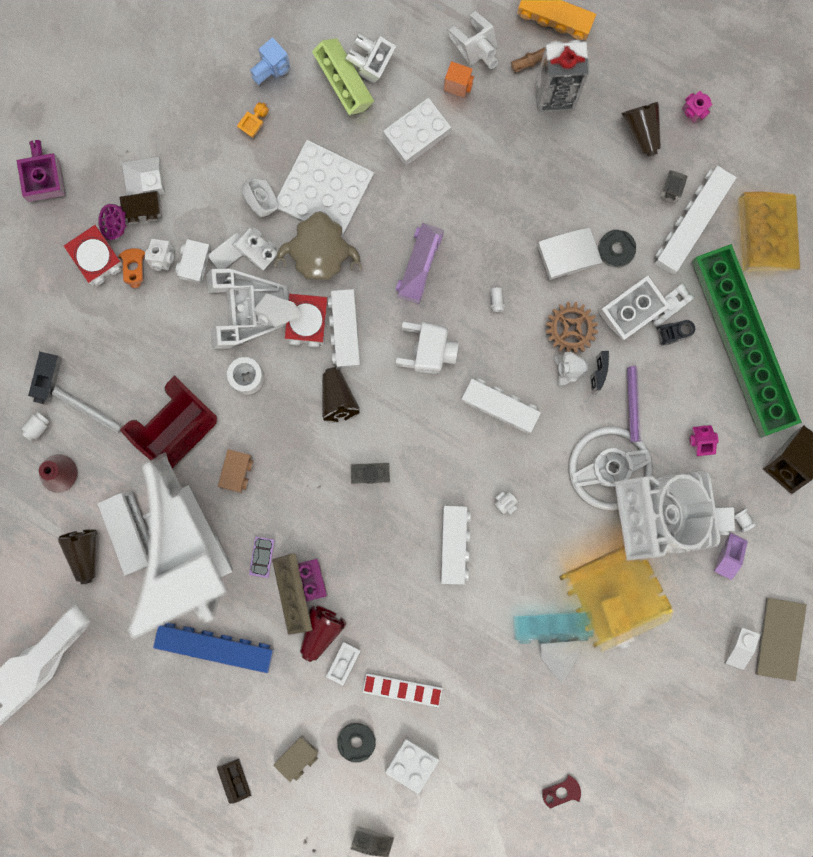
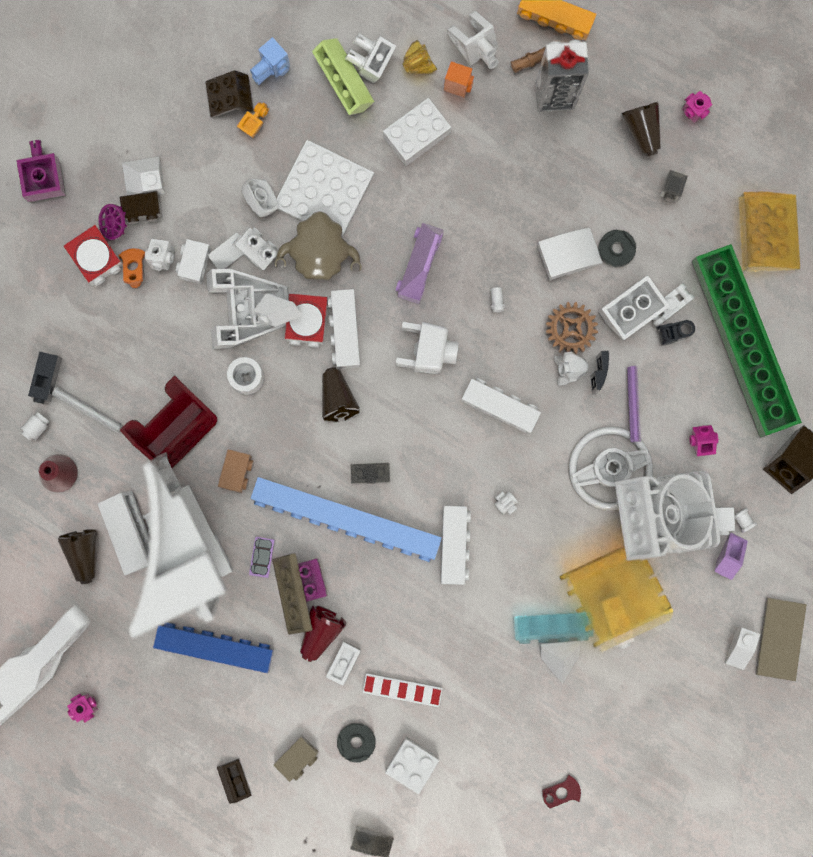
white brick [654,165,737,276] -> none
none -> dark pink brick [67,694,98,723]
none -> dark brown bracket [205,70,253,117]
none -> light blue brick [251,477,442,562]
none -> clear yellow brick [402,40,437,74]

